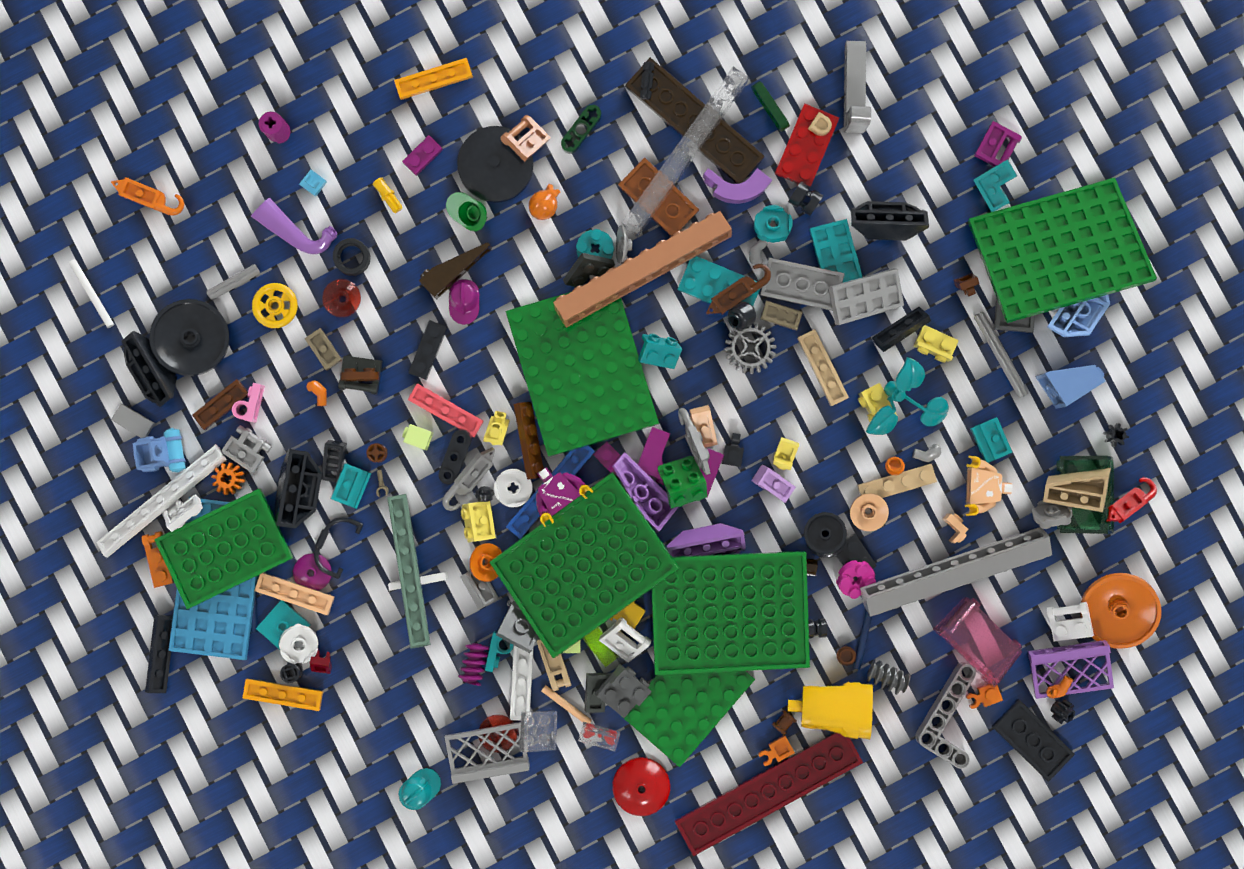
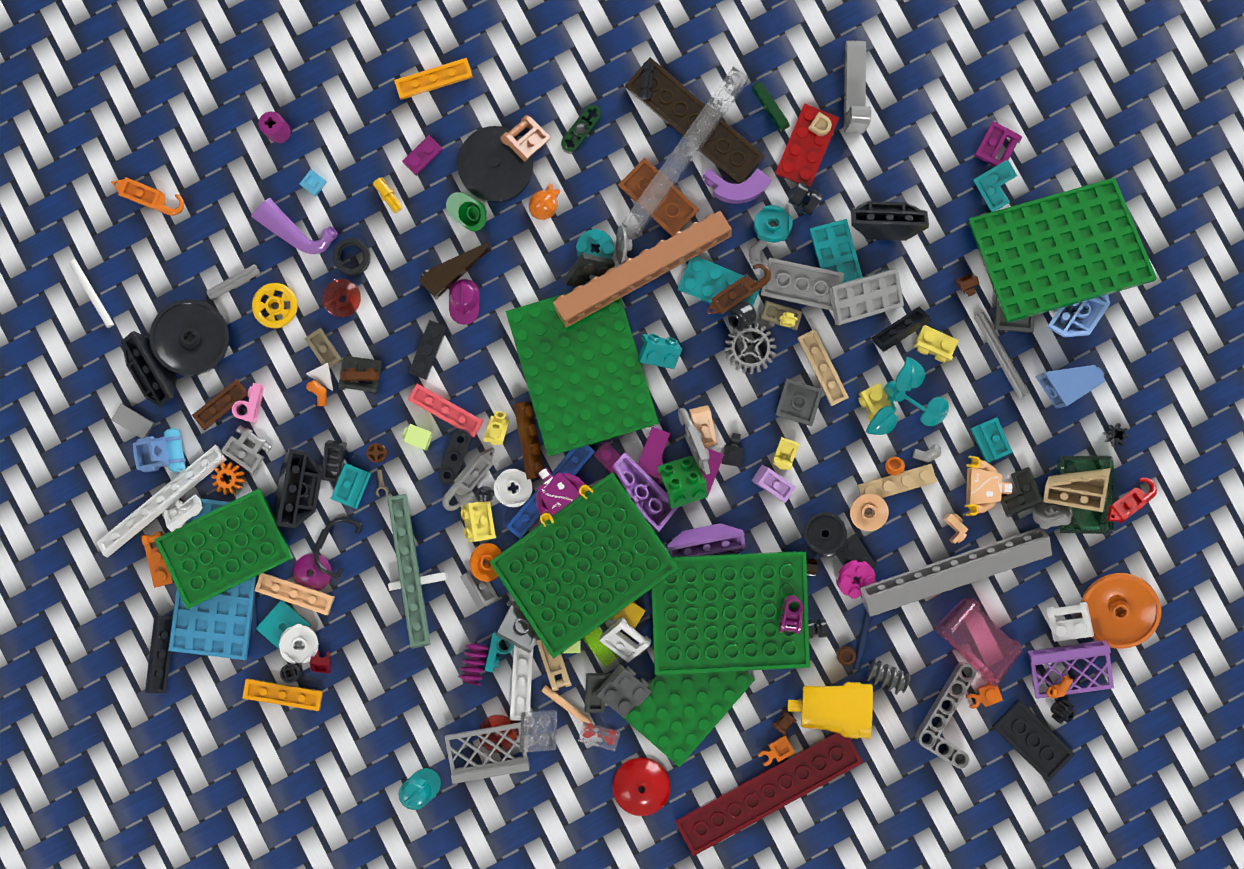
none -> white sticker [306,363,333,391]
none -> dark grey plate [775,378,823,426]
none -> light yellow plate [779,312,798,327]
none -> magenta piece [779,595,803,634]
none -> pearl dark grey plate [1000,467,1044,517]

